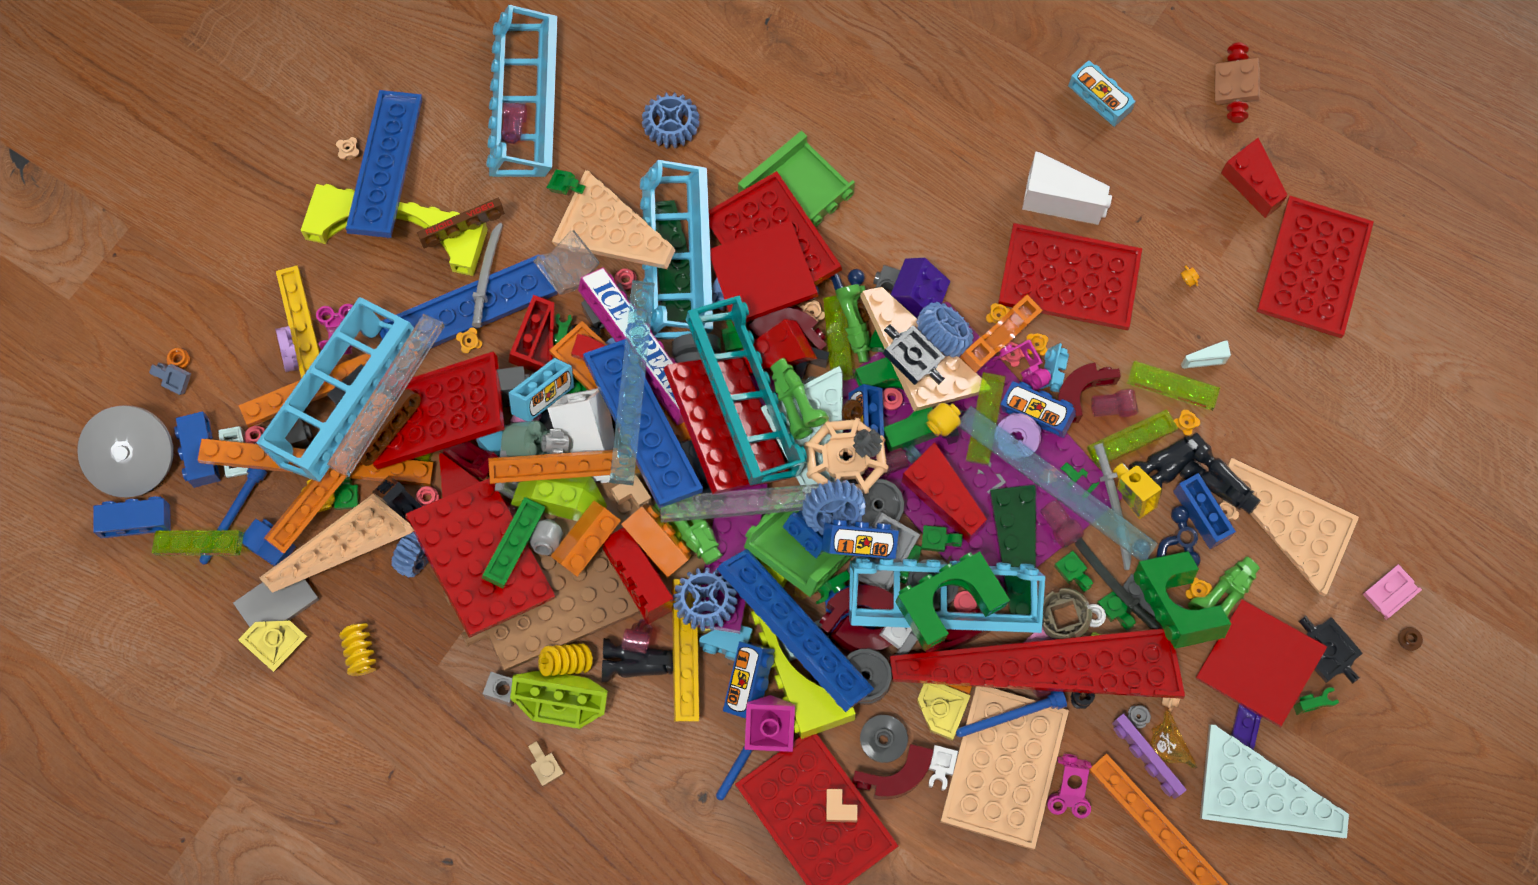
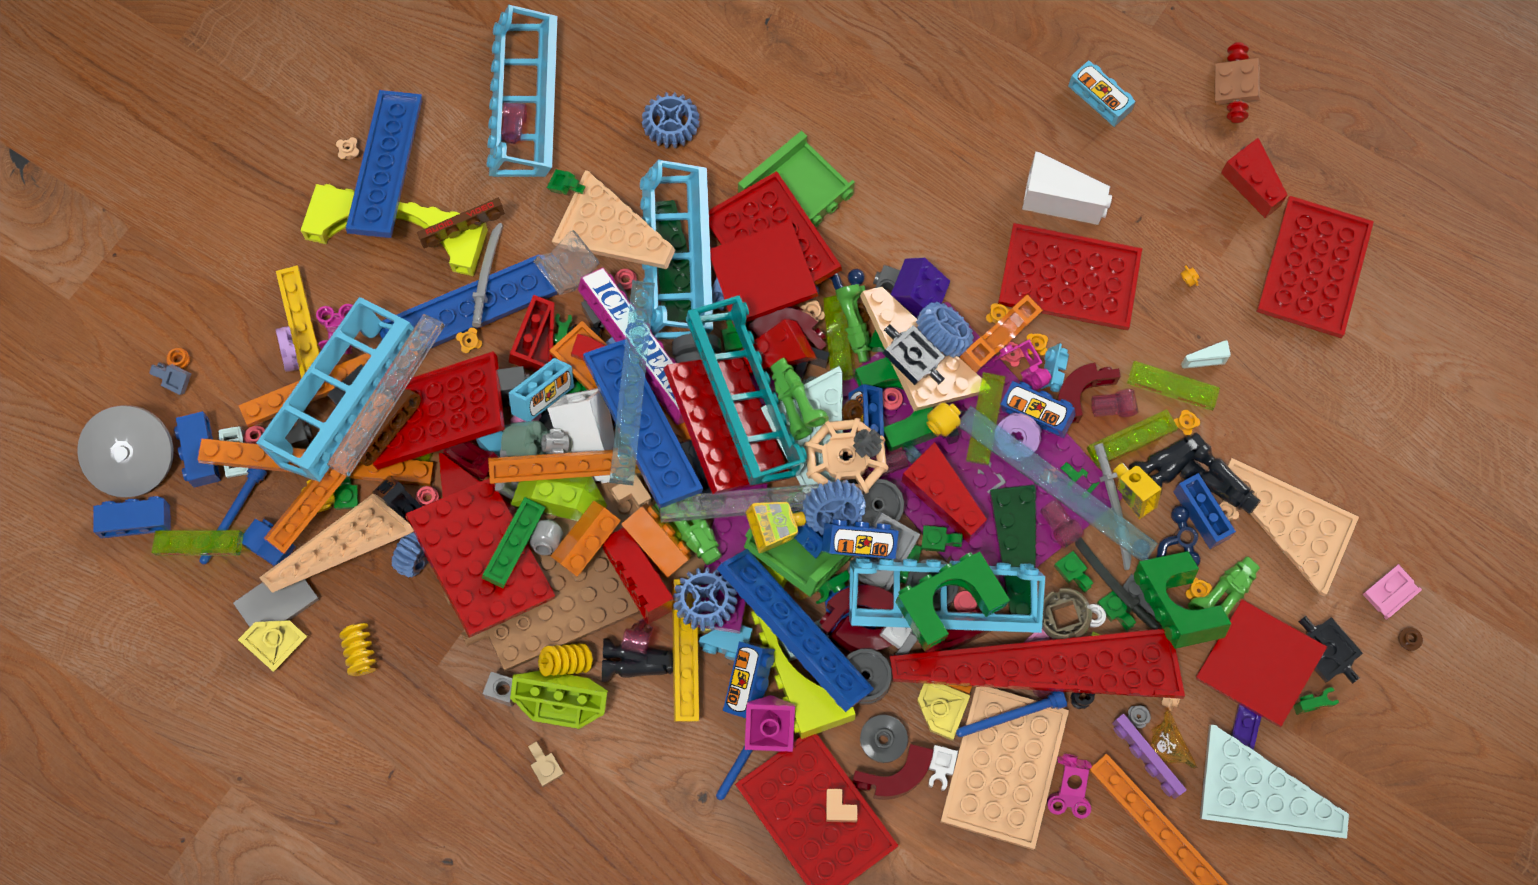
none -> torso [745,502,806,553]

